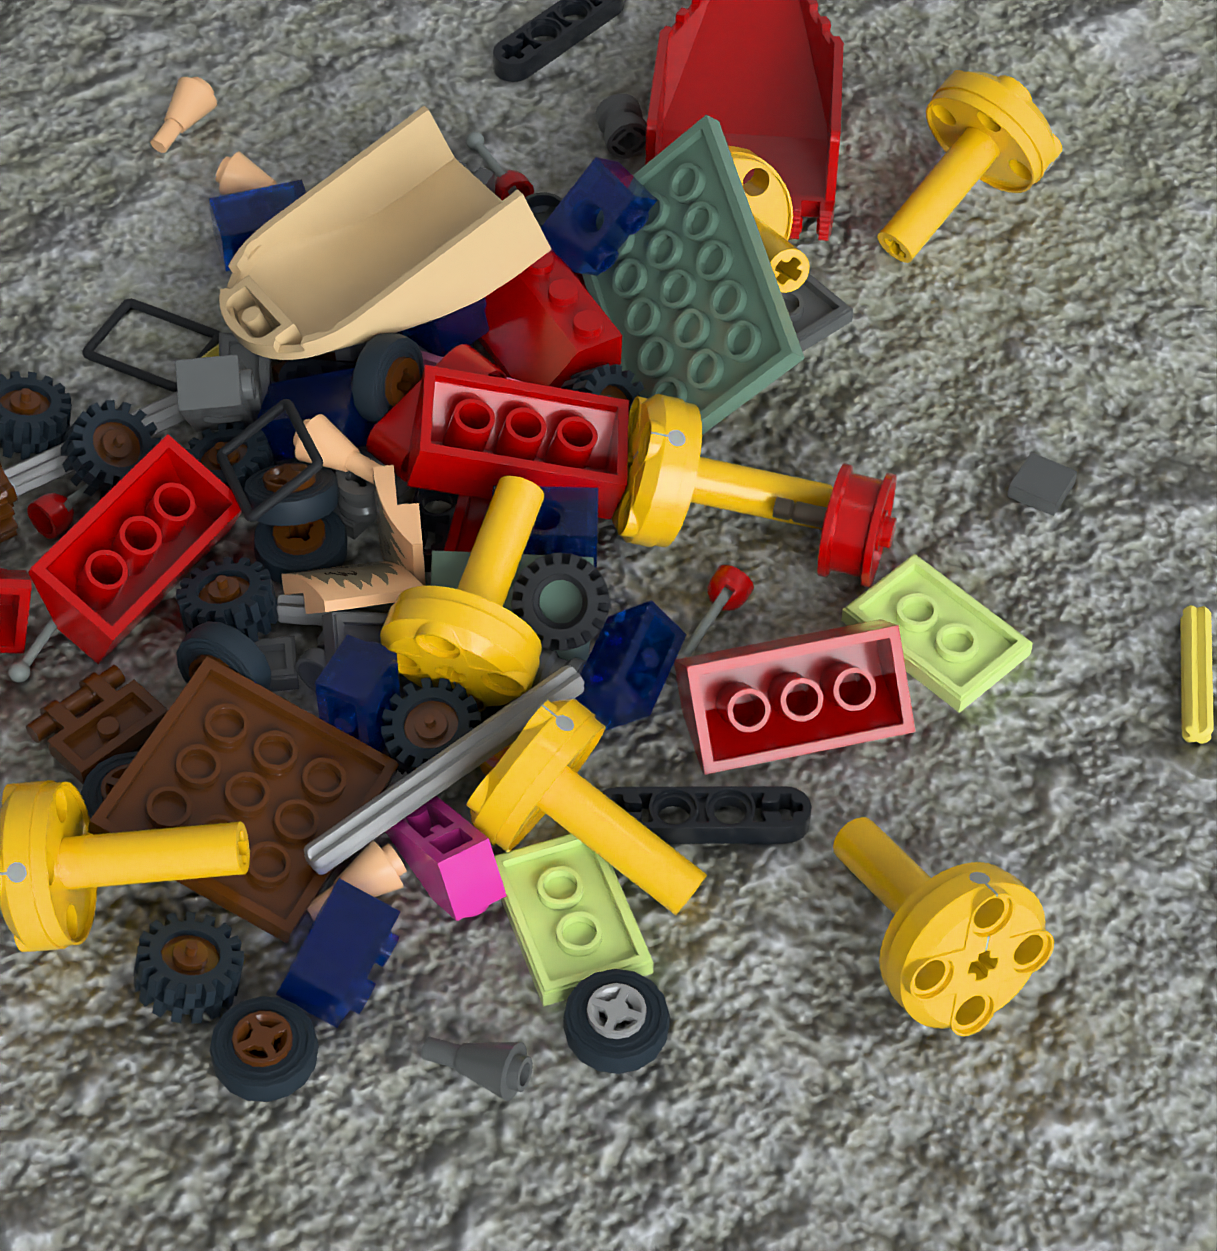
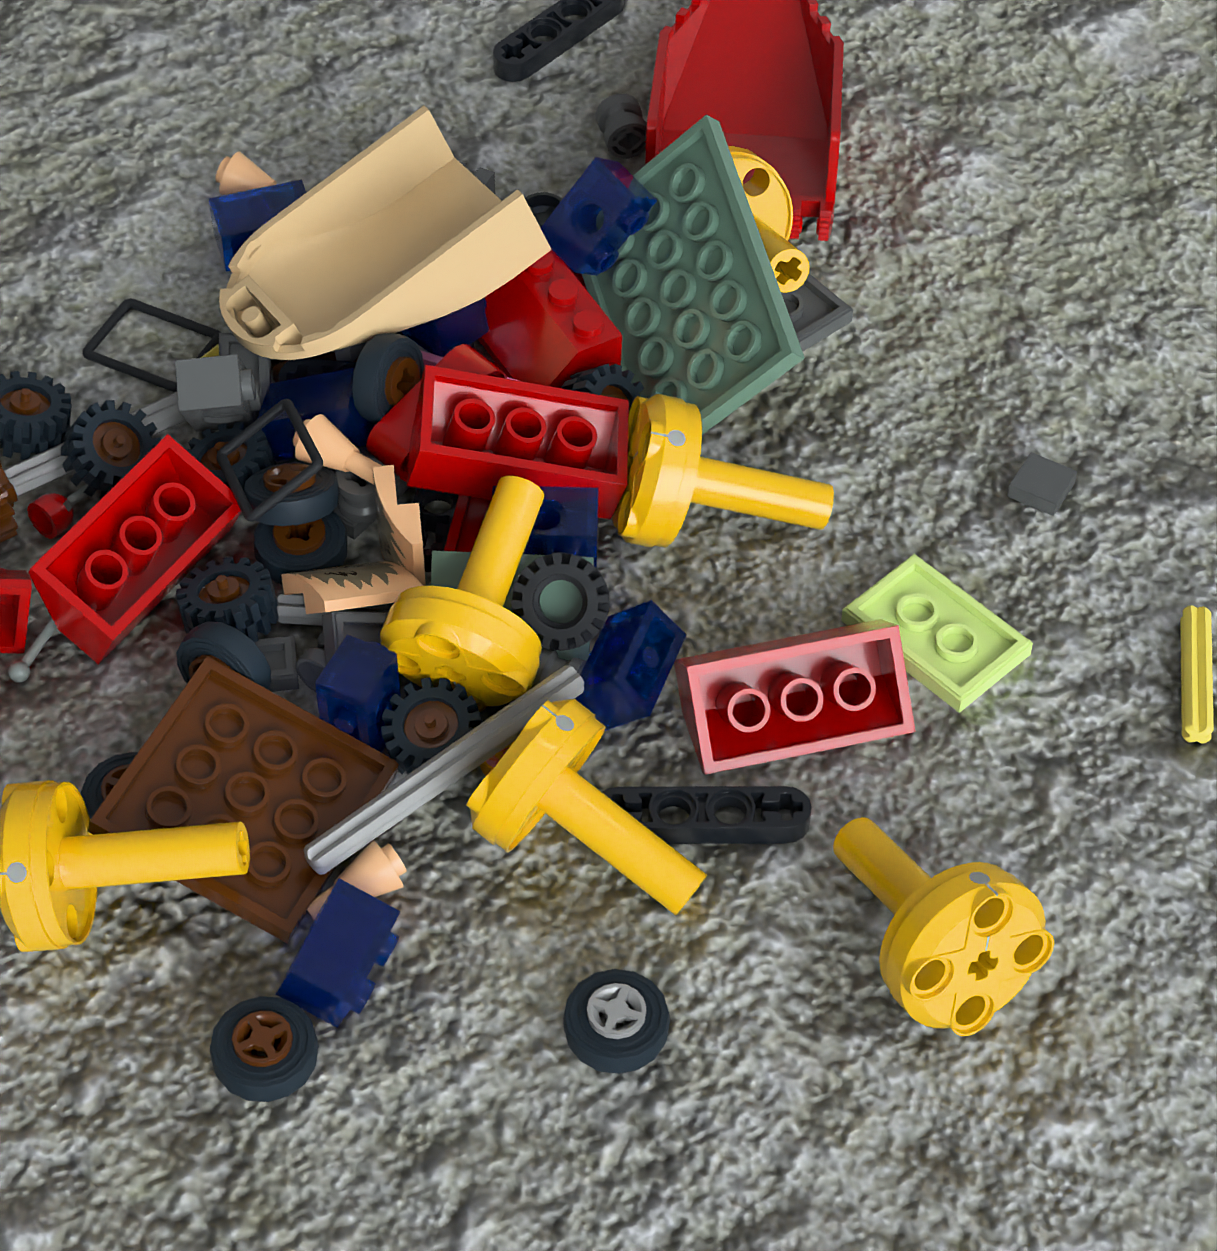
reddish brown plate [26,665,168,784] -> none
black wheel [133,912,244,1024] -> none
light nougat cone [150,77,217,153] -> none
dark pink slope [385,796,507,921] -> none
dark grey cone [422,1037,533,1101] -> none
hinge [466,132,534,201] -> none
yellowish green tile [494,833,654,1007] -> none
red hinge [668,565,754,675] -> none
red wheel [773,463,897,588] -> none
yellow piece [877,70,1062,263] -> none

